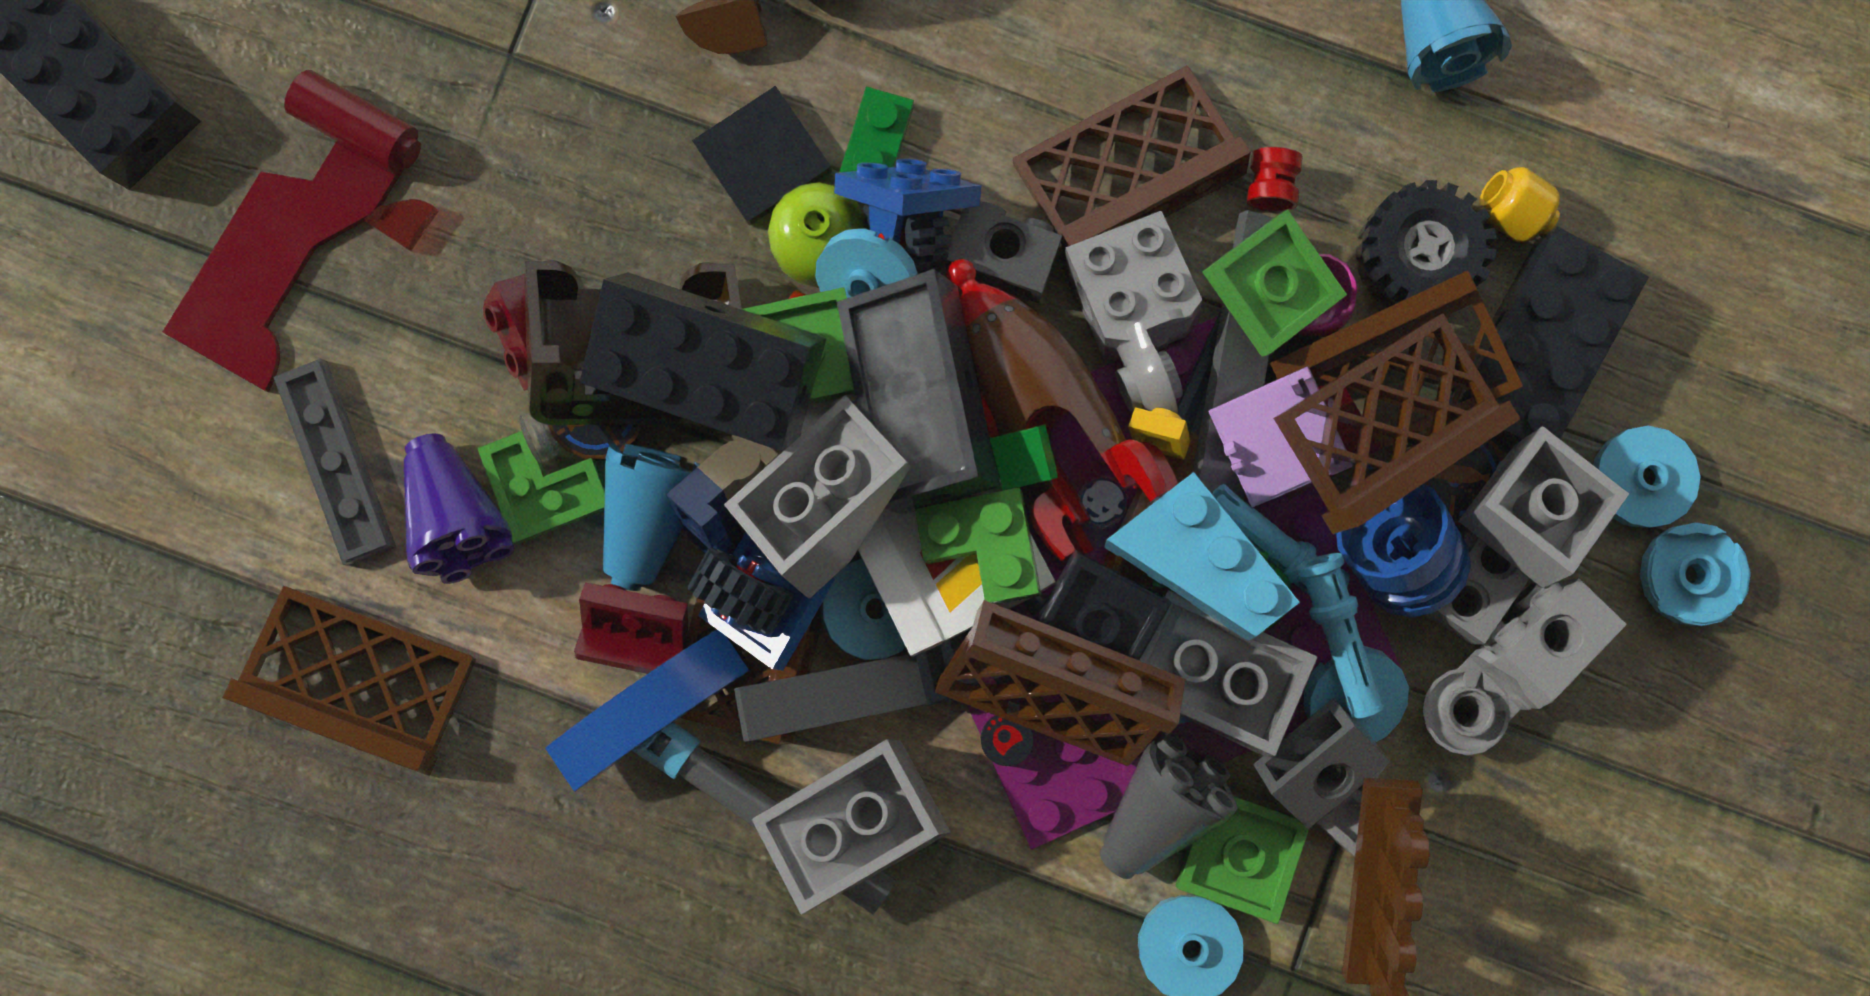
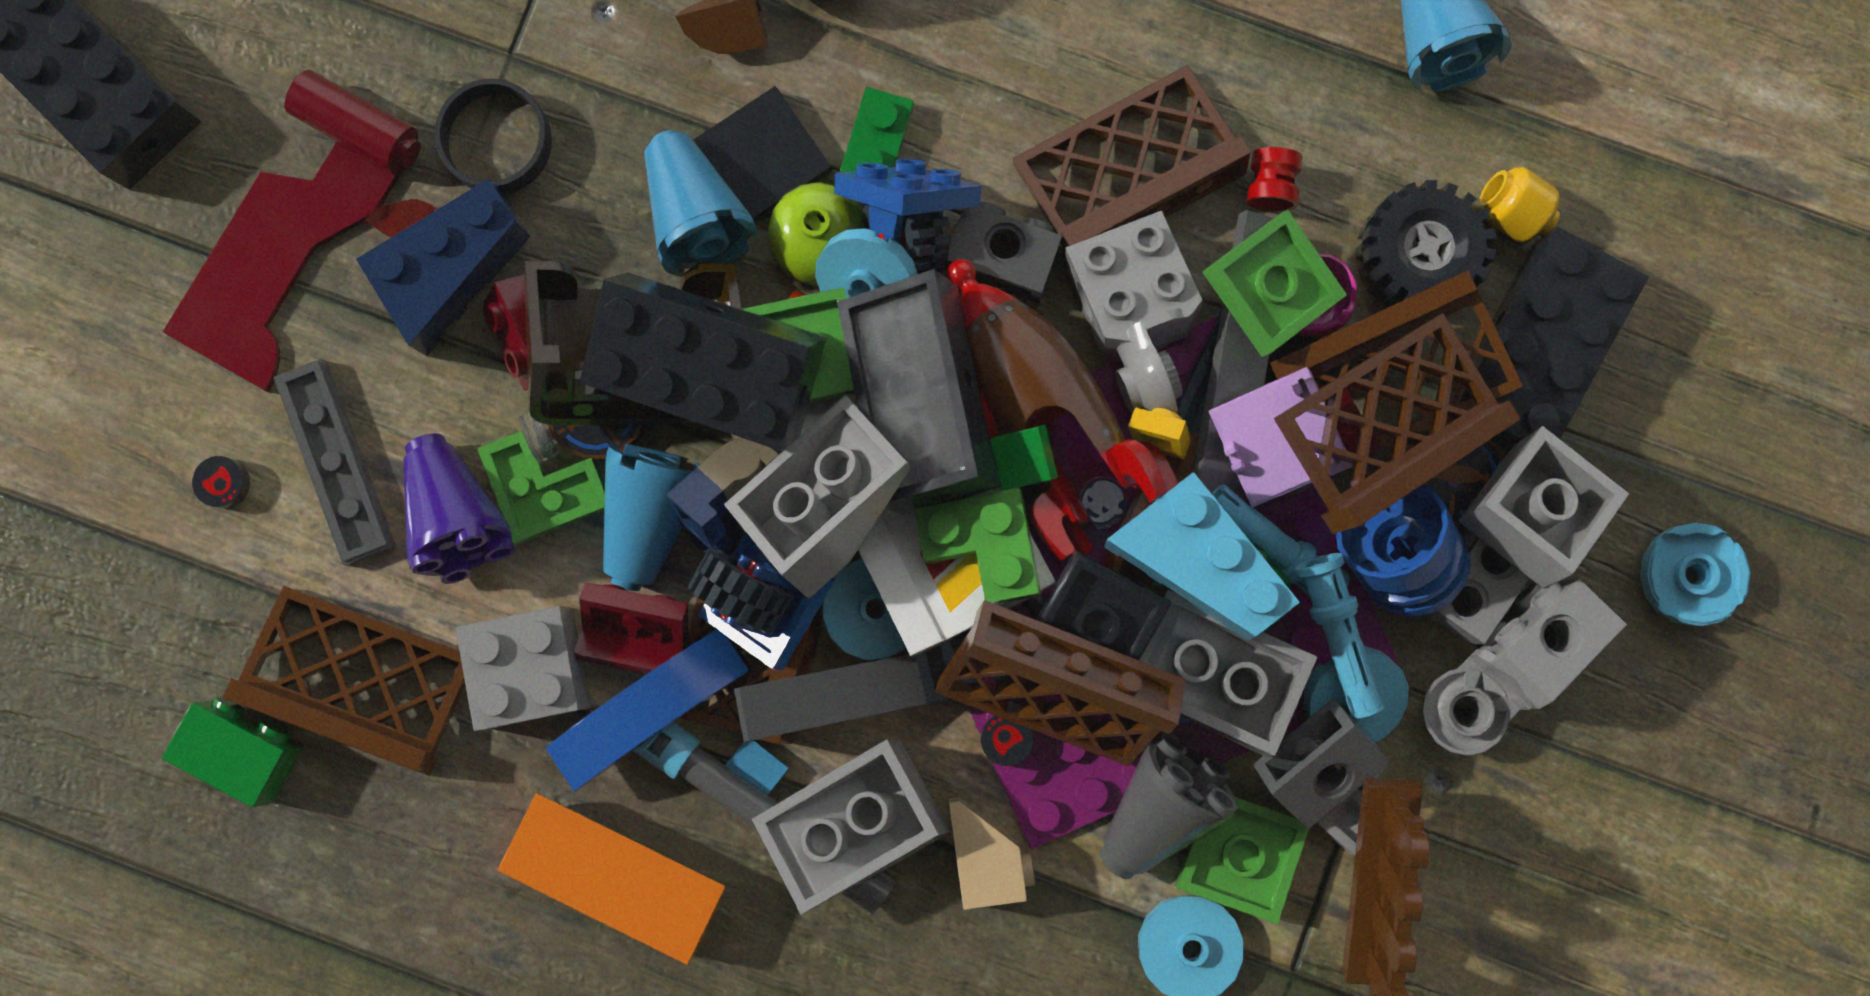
medium azure plate [1593,426,1701,528] -> none
none -> green brick [161,697,303,808]
none -> black tile [192,456,250,508]
none -> dark blue wedge [356,178,530,356]
none -> black tyre [434,79,552,194]
none -> light grey brick [455,606,591,731]
none -> orange brick [497,793,726,965]
none -> dark azure cone [644,130,758,277]
none -> dark azure tile [725,740,790,795]
none -> tan slope [949,797,1035,910]

